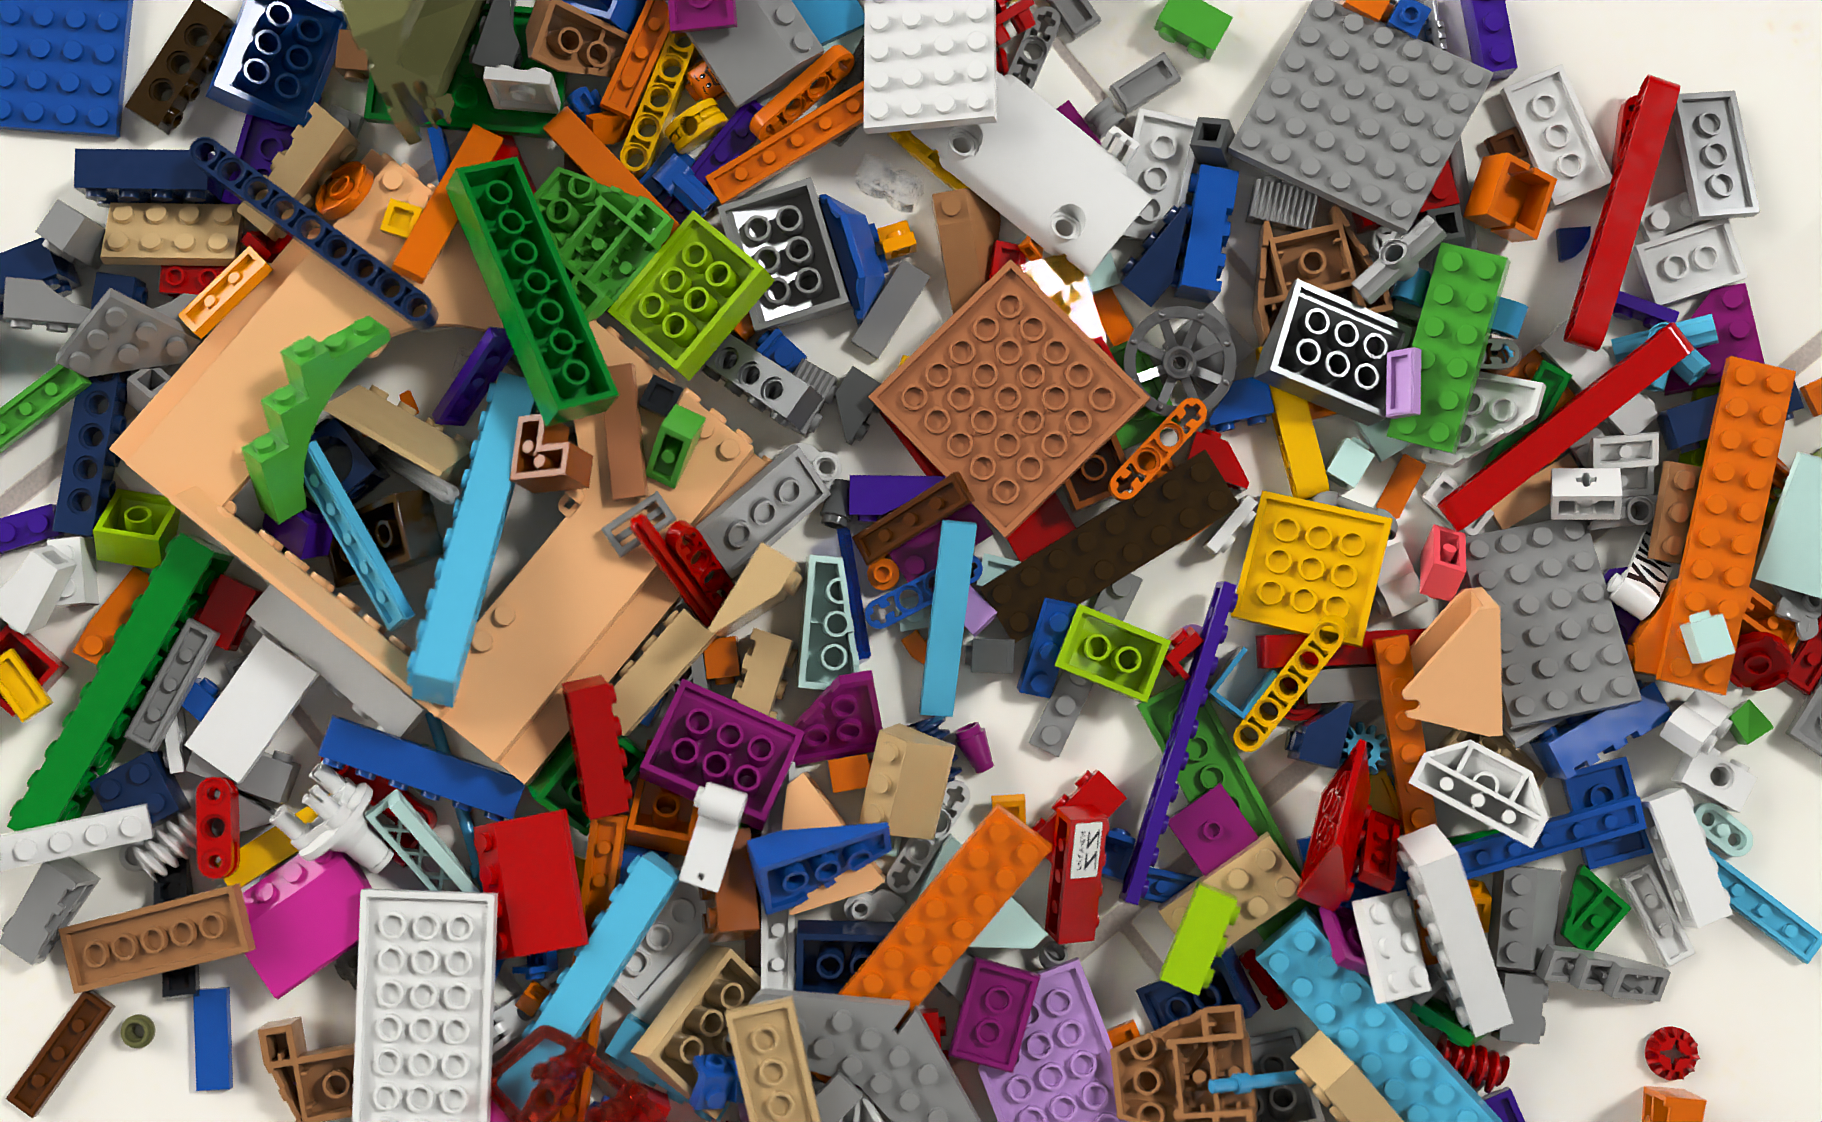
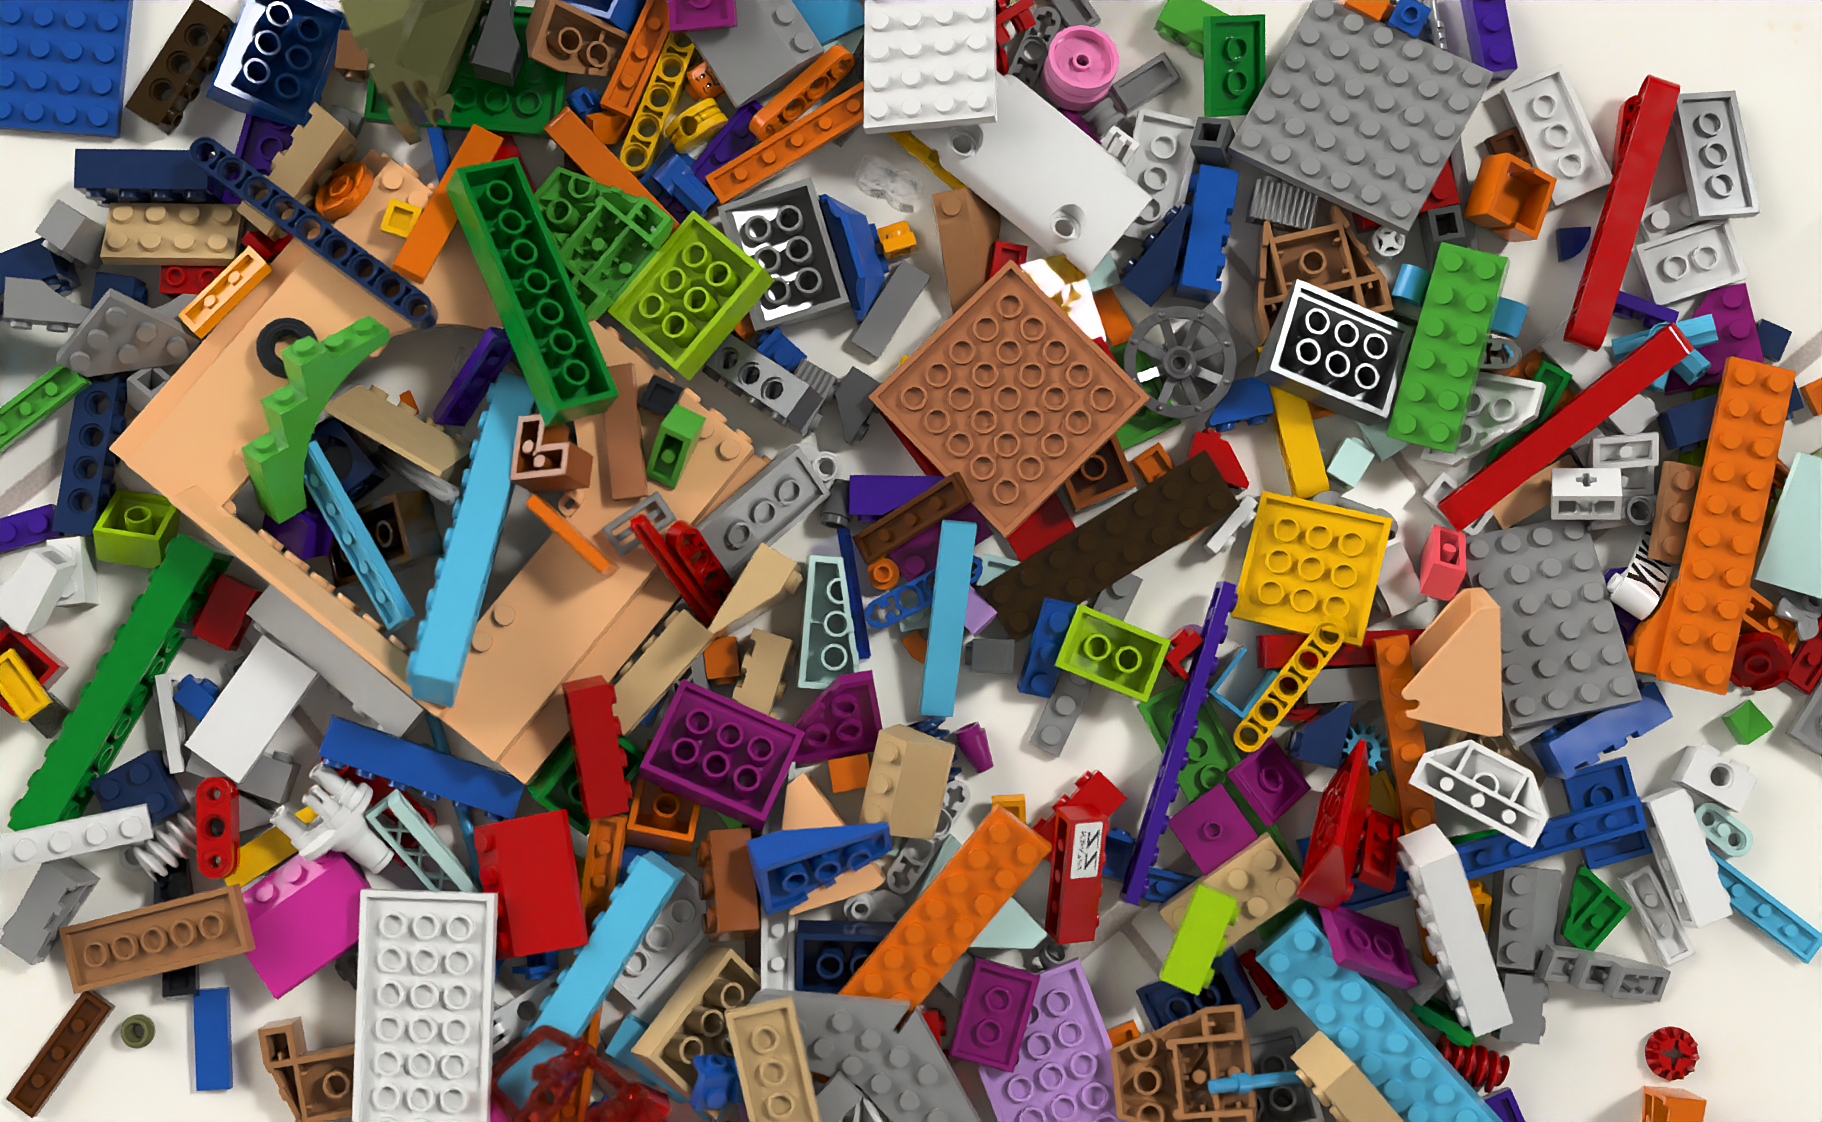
orange slope [72,567,150,665] -> none
light grey tile [124,618,221,752] -> none
white plate [483,65,561,114] -> none
orange piece [515,980,550,1018] -> none
white door [679,782,748,893] -> none
orange piece [1018,235,1043,262] -> none
orange beam [1108,398,1207,501] -> none
light grey piece [1351,215,1447,304] -> none
white plate [1352,890,1431,1004] -> none
orange sticker [1376,454,1426,519] -> none
lavender tile [1386,347,1421,419] -> none
white brick [1659,690,1733,758] -> none
light aqua brick [1679,610,1736,664] -> none
none -> clear smoke plate [28,692,71,739]
none -> black tyre [256,317,319,379]
none -> orange tile [526,494,620,576]
none -> bright pink wheel [1040,25,1119,112]
none -> green plate [1203,14,1265,117]
none -> magenta plate [1226,736,1311,827]
none -> dark blue tile [1756,318,1792,363]

